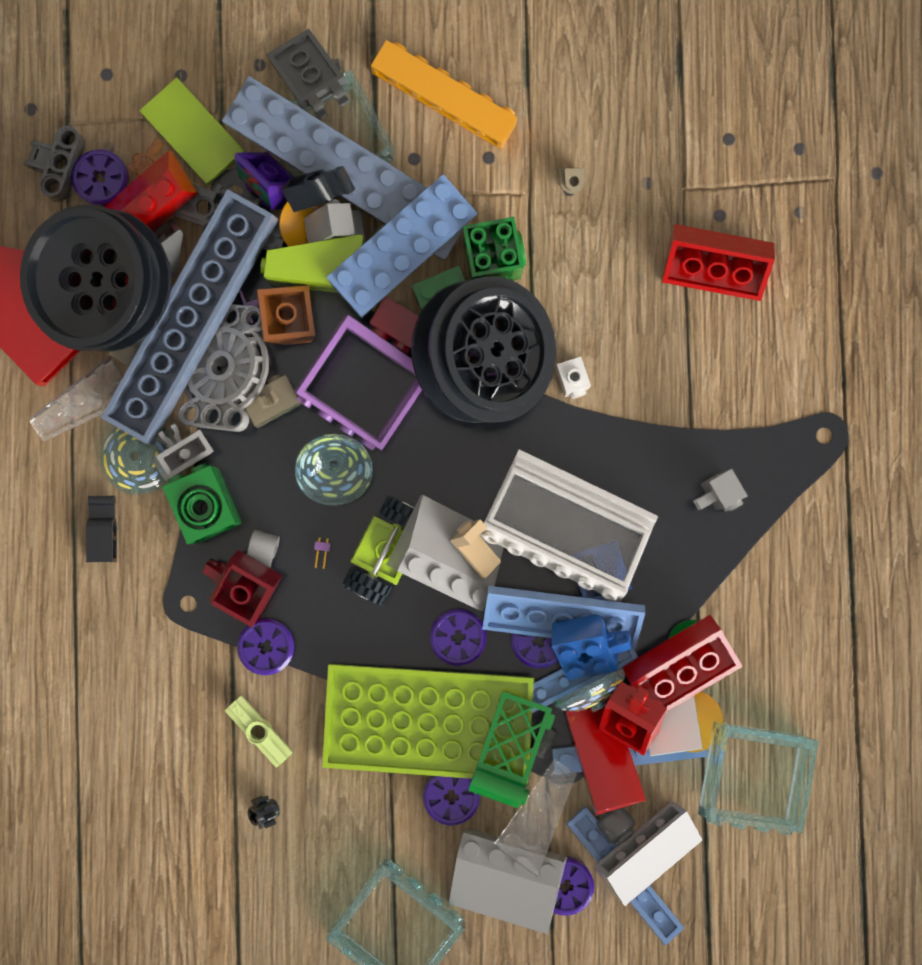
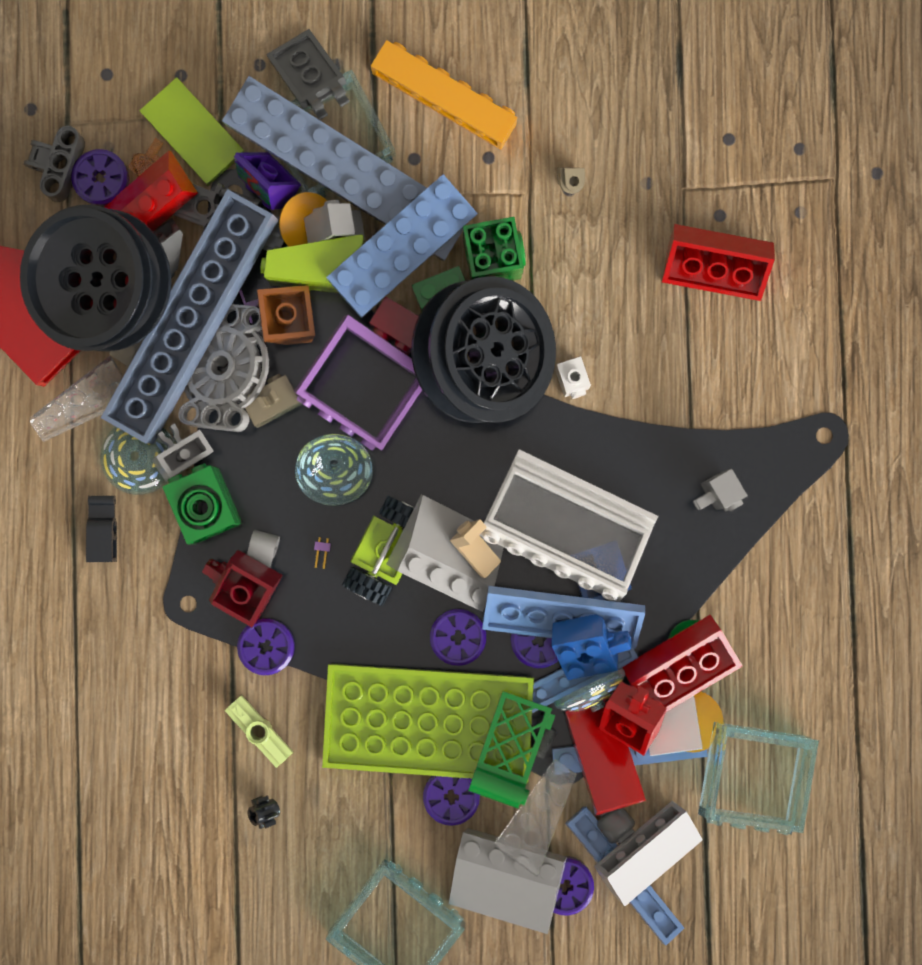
black piece [282,166,355,212] -> none

